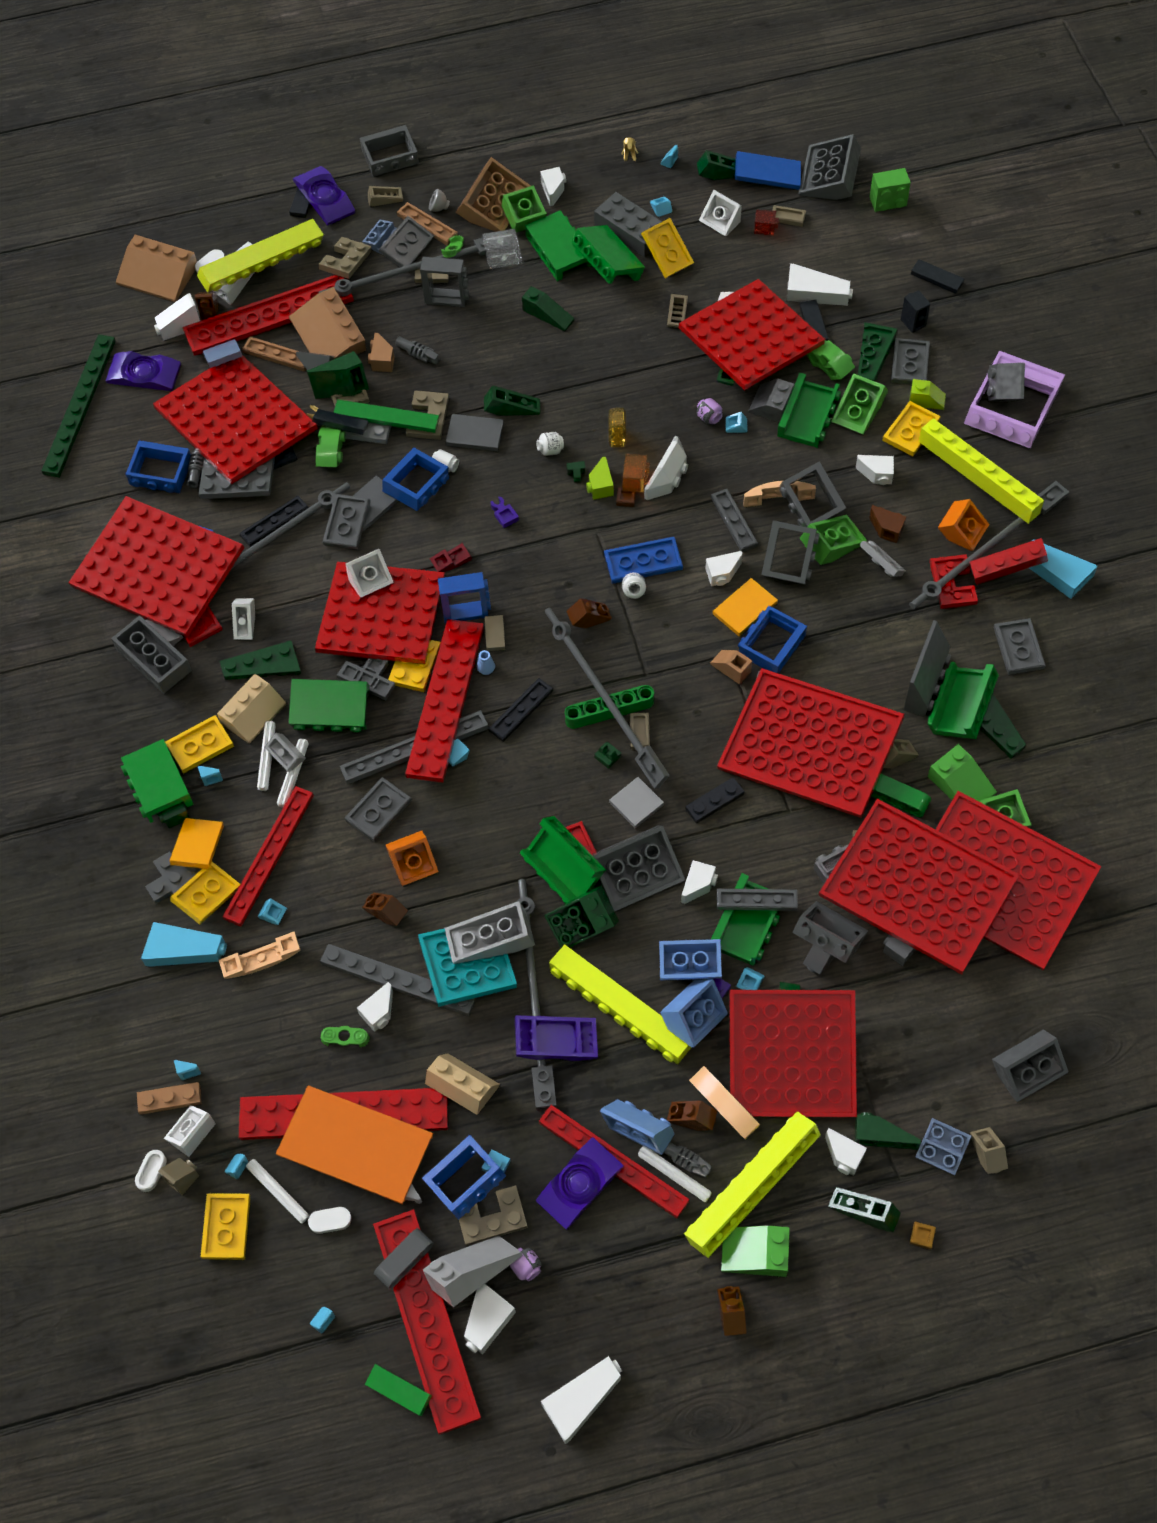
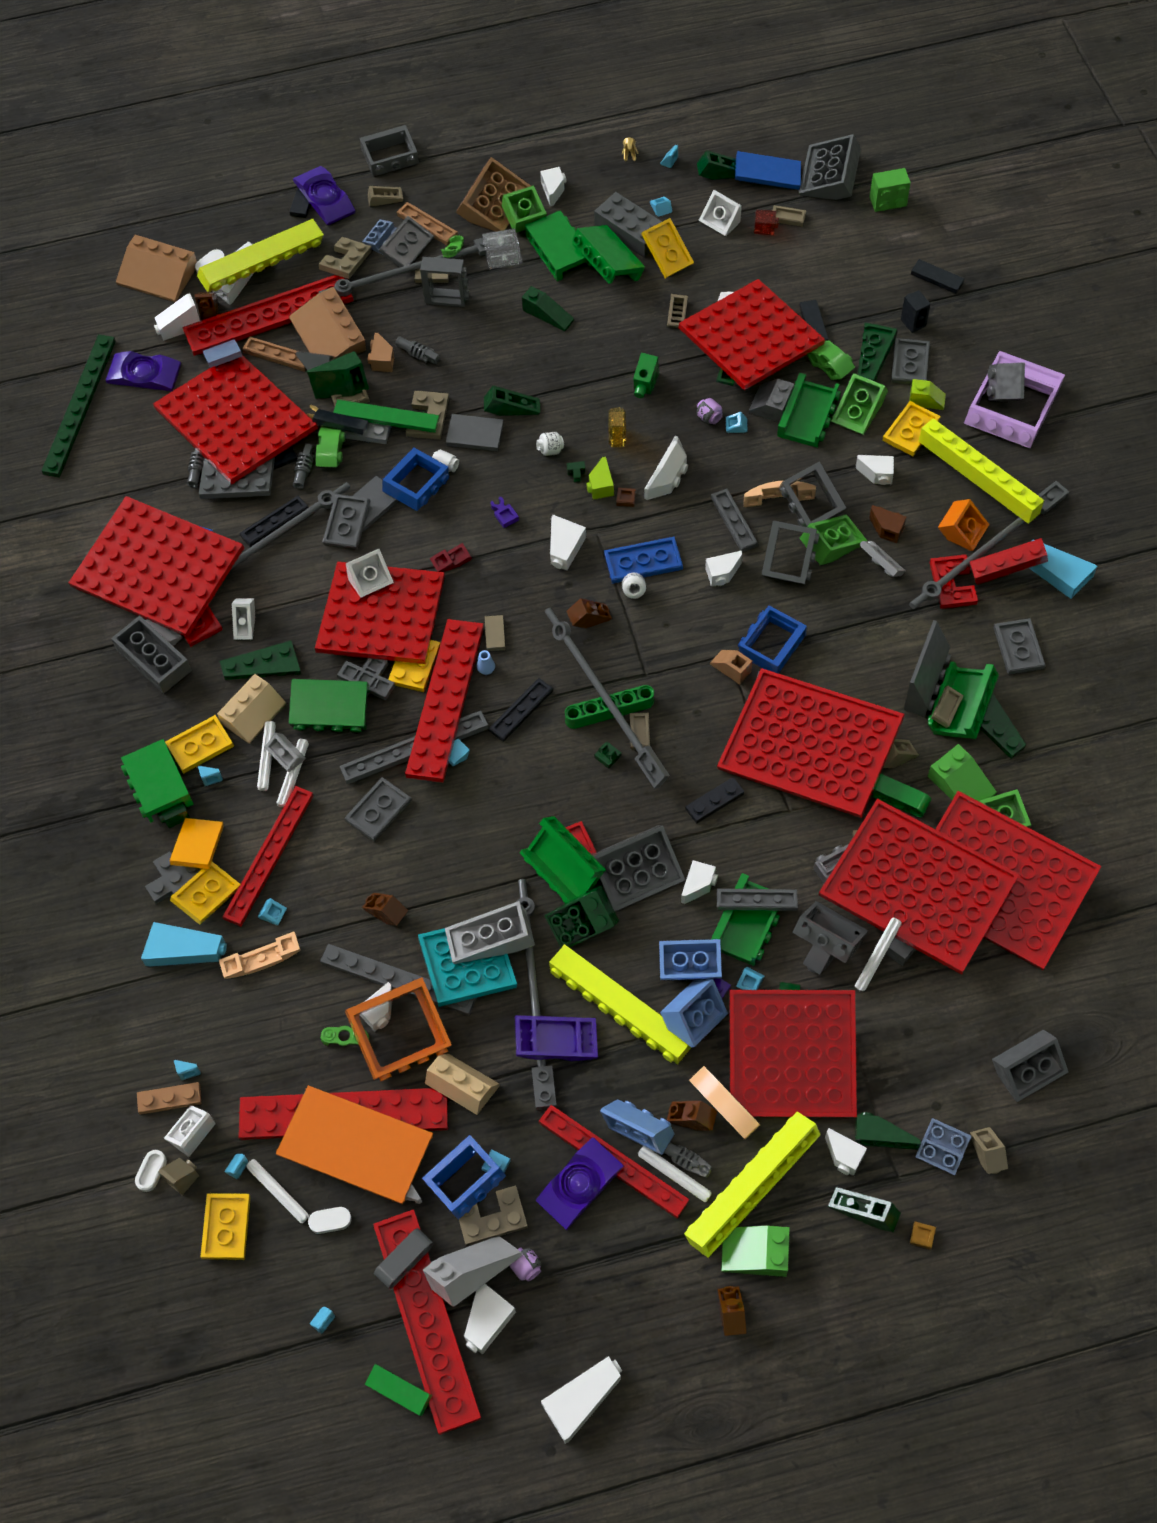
blue window [126,440,191,493] -> none
orange slope [386,831,439,886] -> none
light grey brick [429,189,450,212] -> none
blue window [438,572,491,624] -> none
light grey tile [609,777,664,828] -> none
clear orange brick [622,454,650,492] -> none
light orange tile [713,578,778,636] -> none
white slope [787,264,853,306] -> none
none -> dark grey hinge [293,443,315,489]
none -> orange piece [345,977,452,1082]
none -> white slope [550,515,586,570]
none -> green torso [633,352,659,398]
none -> white axle [855,917,902,991]
none -> dark tan tile [931,686,964,728]

